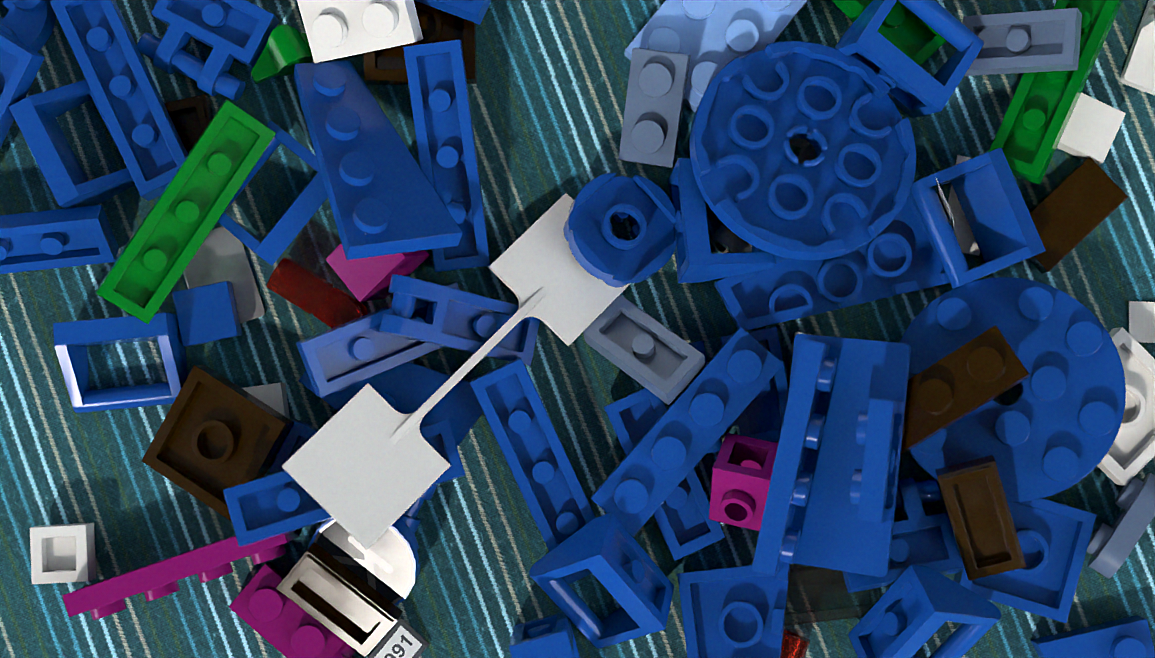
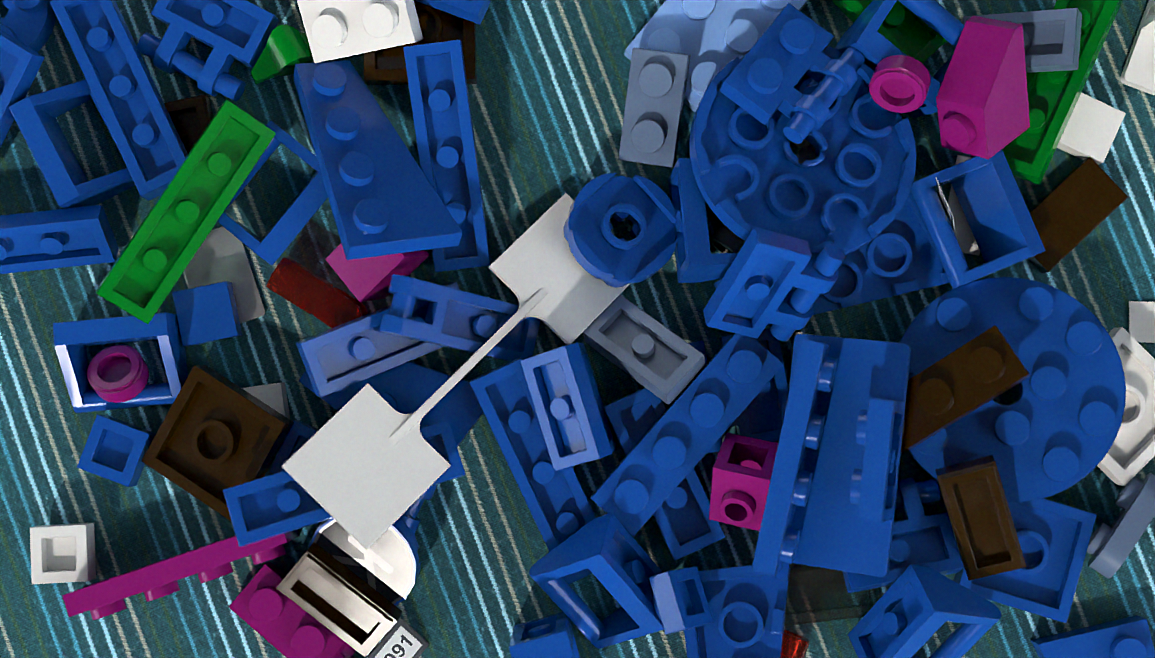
none -> blue plate [77,414,156,487]
none -> magenta tile [87,345,149,403]
none -> blue tile [520,342,617,471]
none -> blue plate [649,566,714,635]
none -> blue plate [703,227,845,341]
none -> blue plate [720,3,865,144]
none -> magenta tile [869,55,931,113]
none -> magenta slope [936,16,1030,160]

